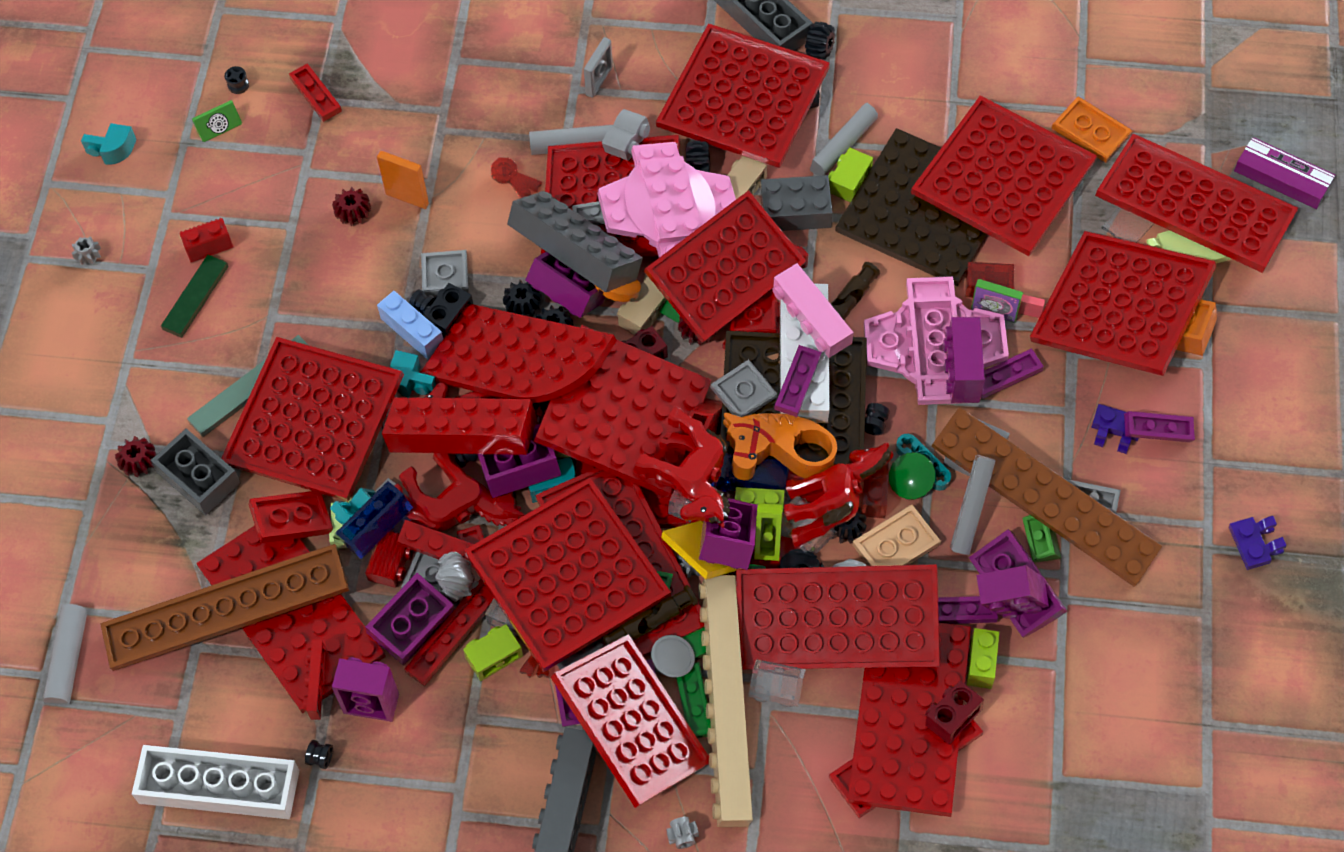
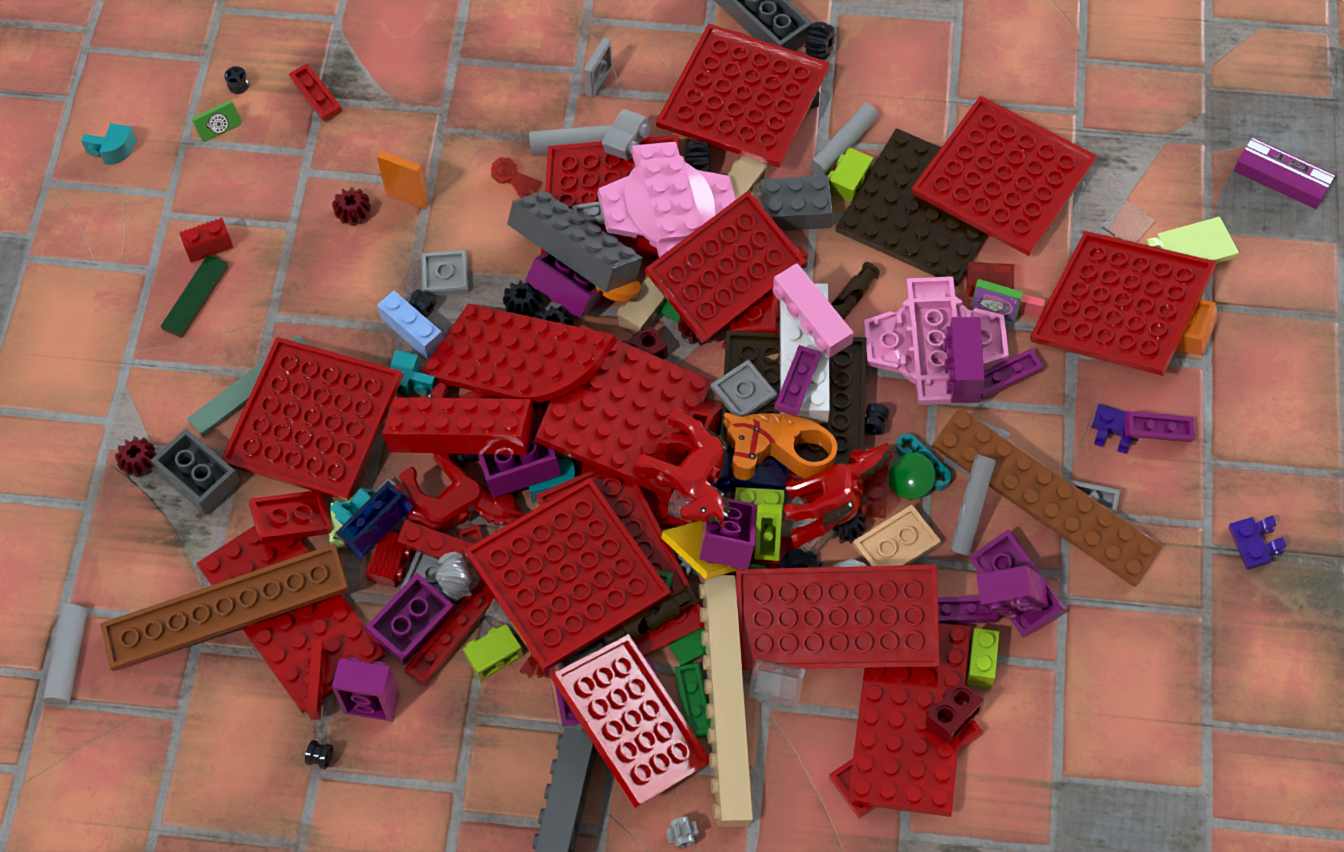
light grey gear [72,236,101,265] -> none
white brick [132,745,300,819] -> none
black brick [423,283,473,338] -> none
light grey piece [651,635,695,677] -> none
bright green slope [1022,515,1061,563] -> none
orange tile [1051,96,1133,163] -> none
red plate [1095,134,1298,273] -> none

